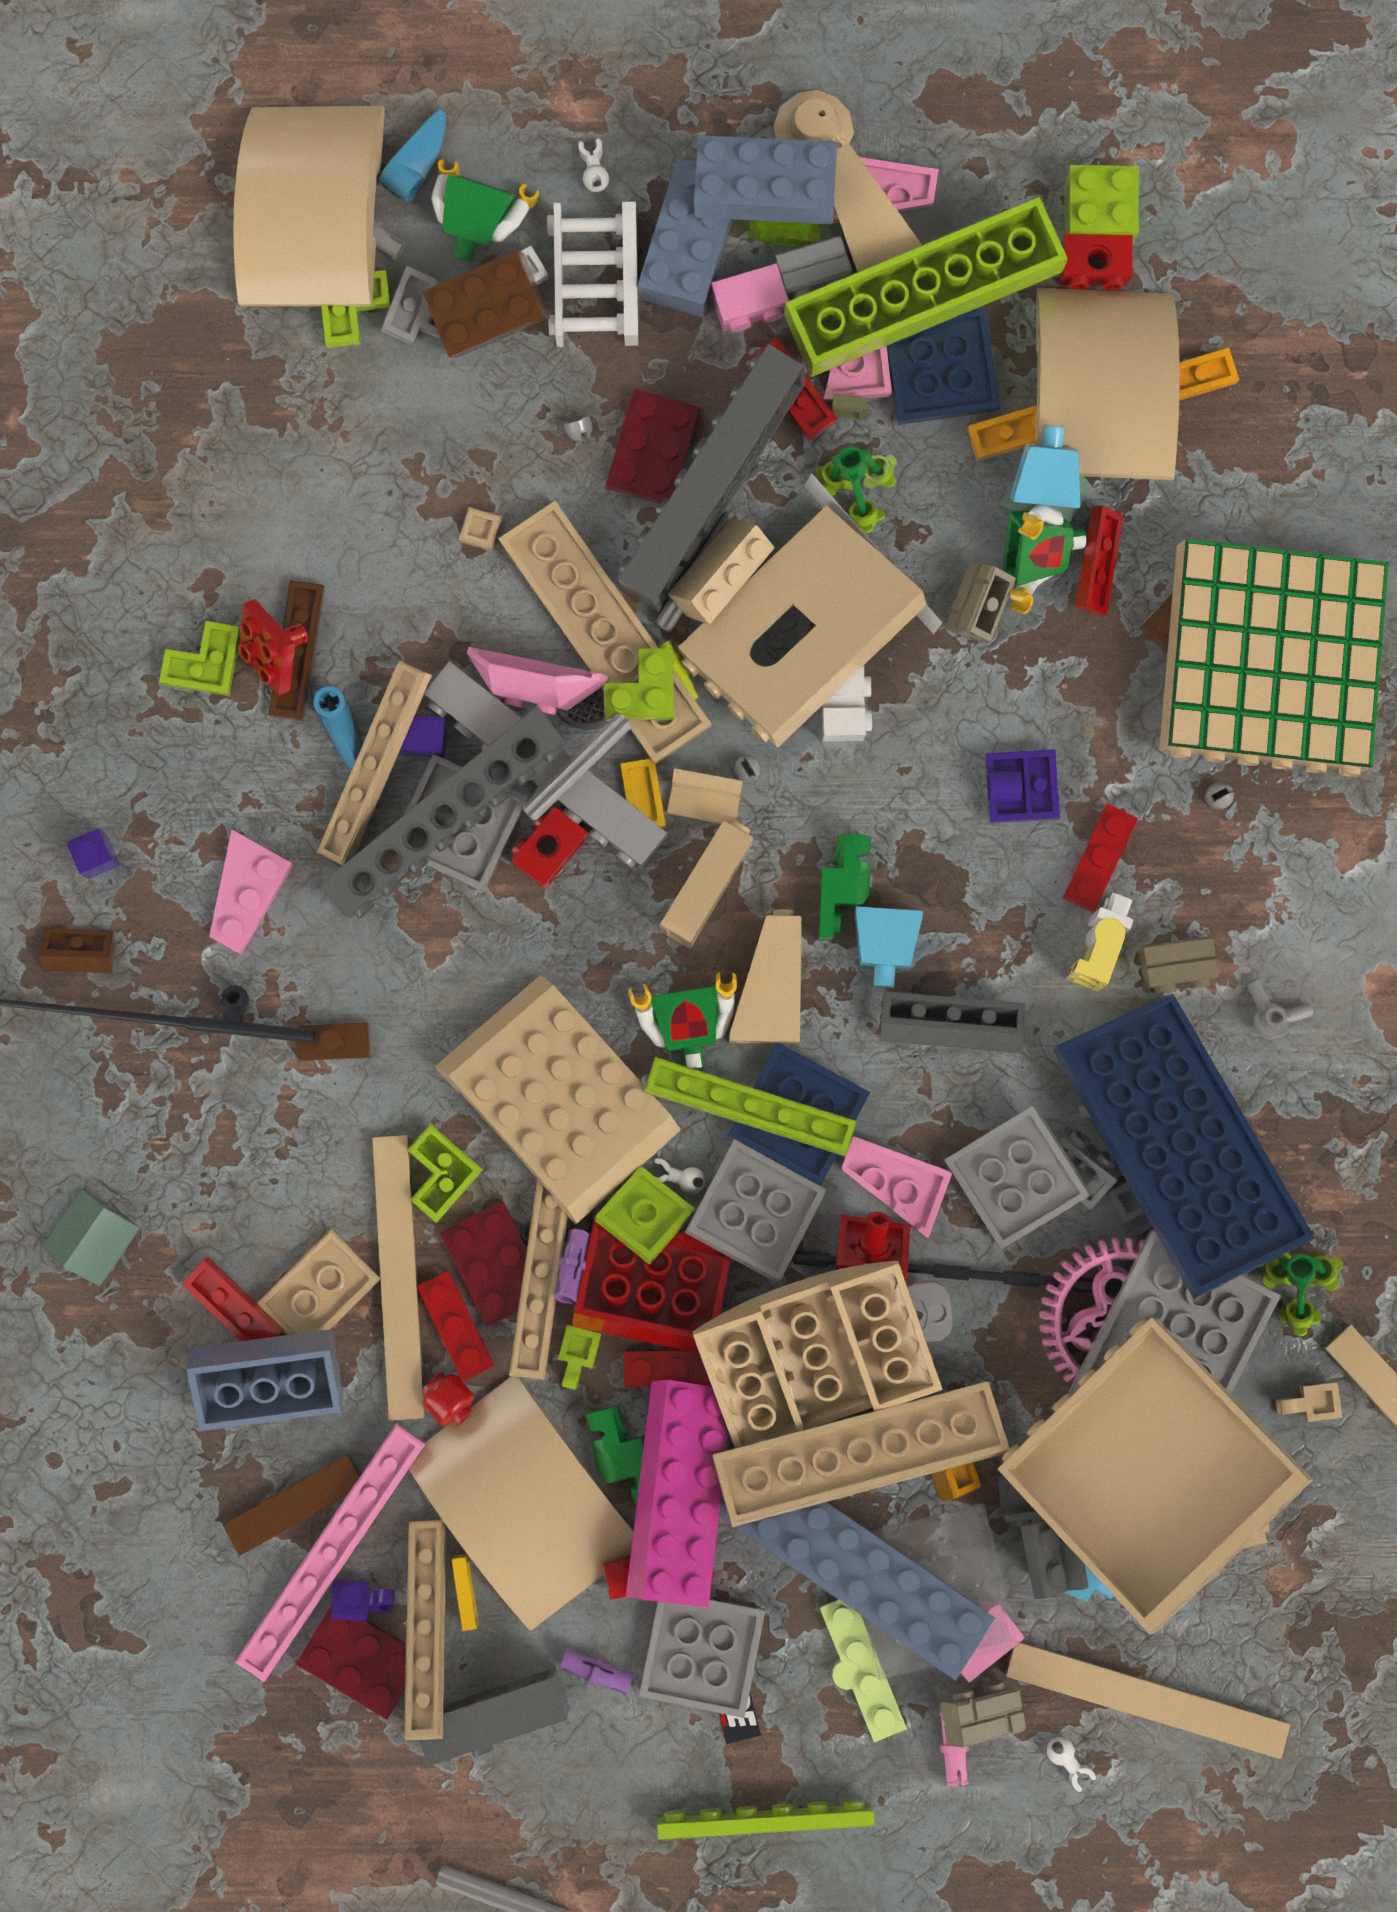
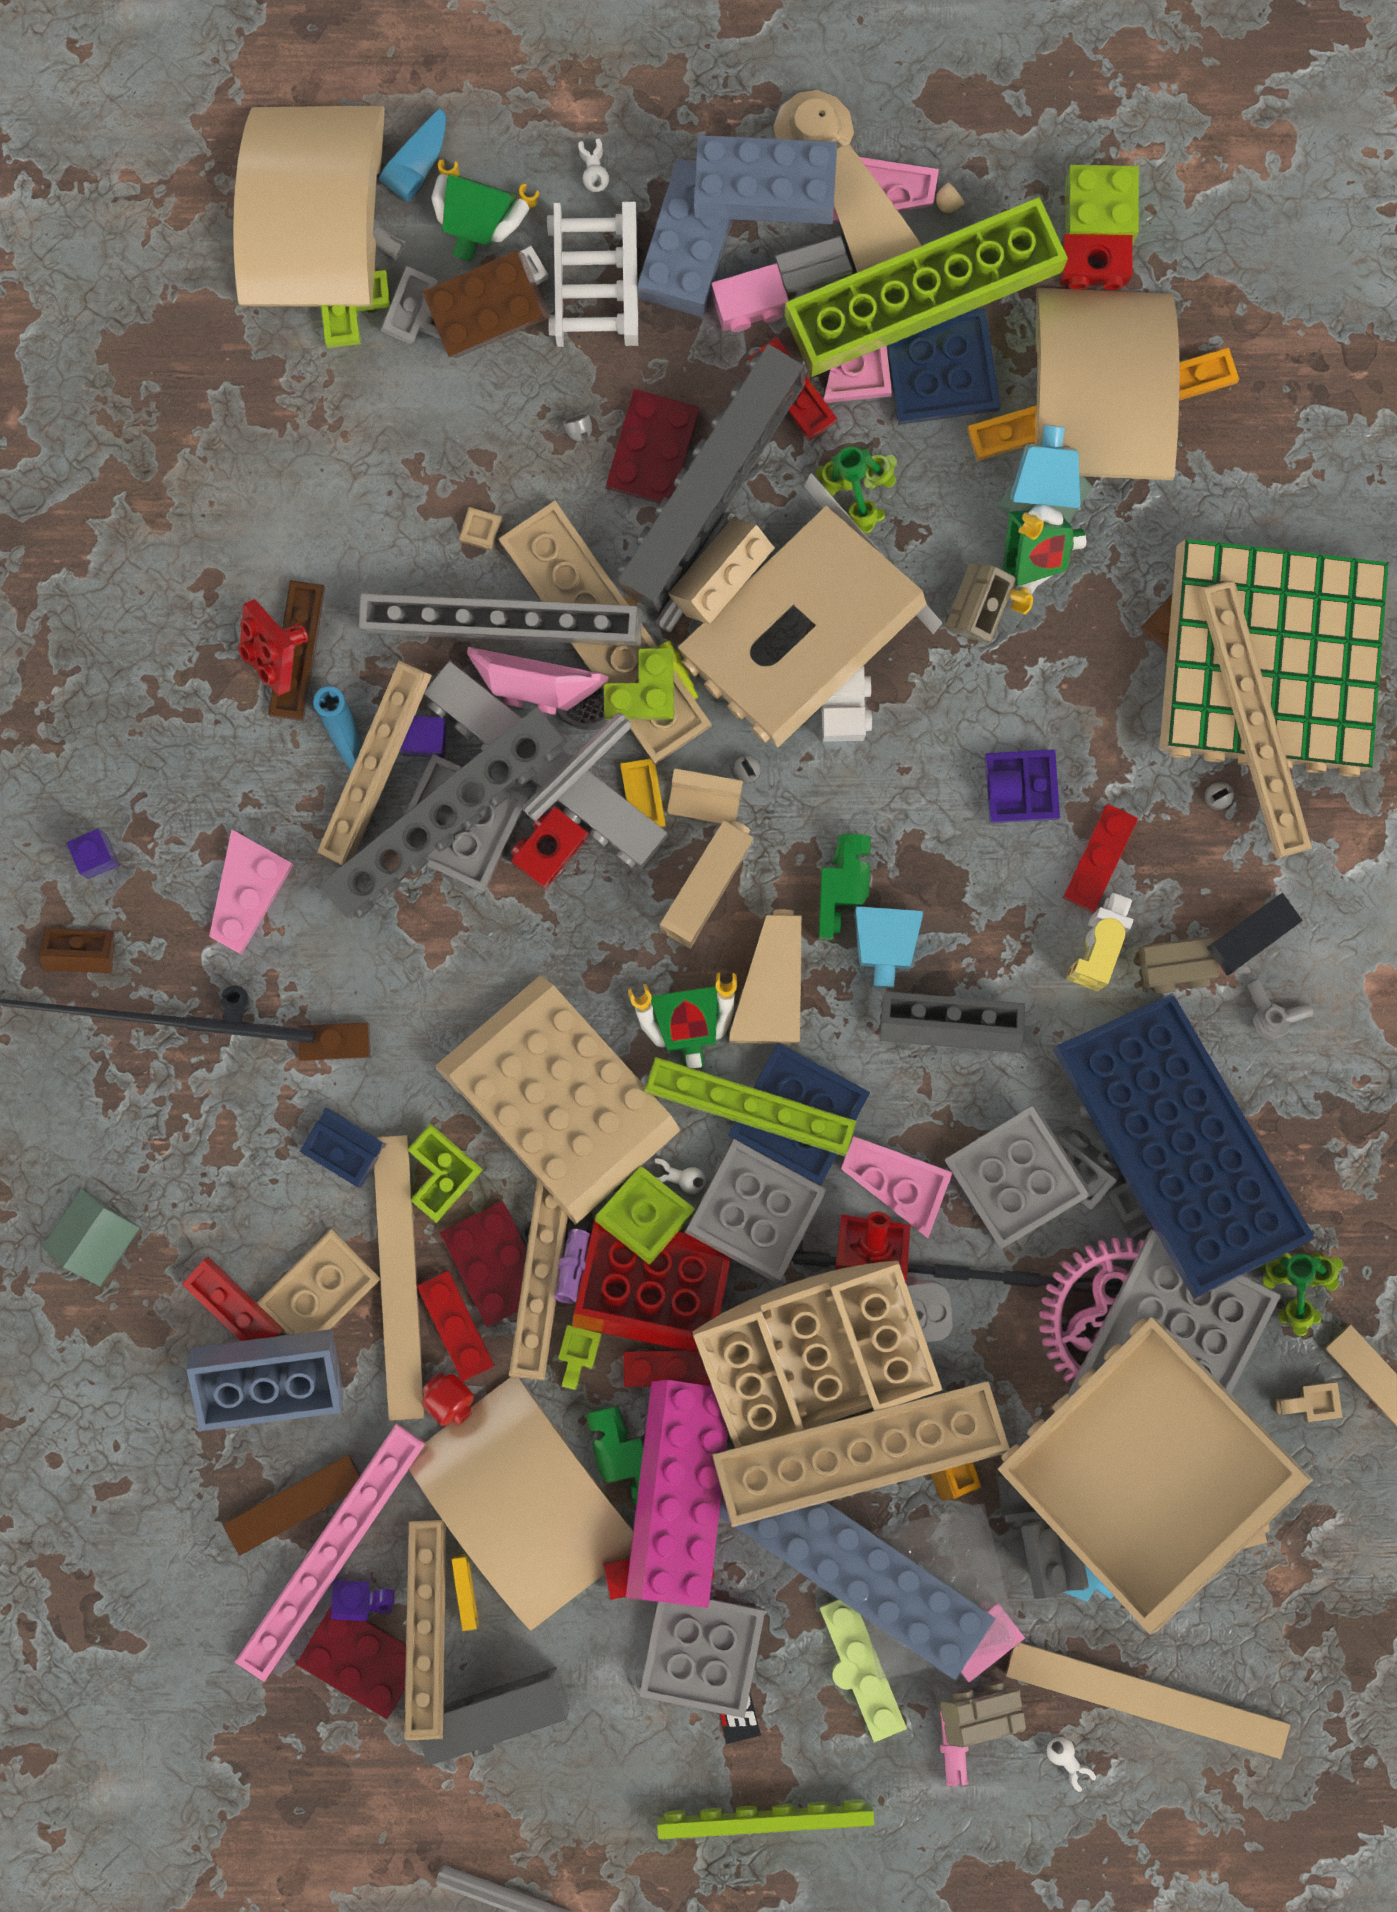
lime plate [159,621,241,696] -> none
medium lavender pin [559,1648,633,1695] -> none
clear neon green slope [748,220,820,248] -> none
olive tile [831,395,868,420] -> none
red plate [1075,506,1124,616] -> none
none -> dark blue plate [299,1108,387,1188]
none -> light grey brick [359,594,642,646]
none -> tan hinge [936,182,965,213]
none -> tan tile [1198,580,1312,859]
none -> black tile [1206,892,1303,976]

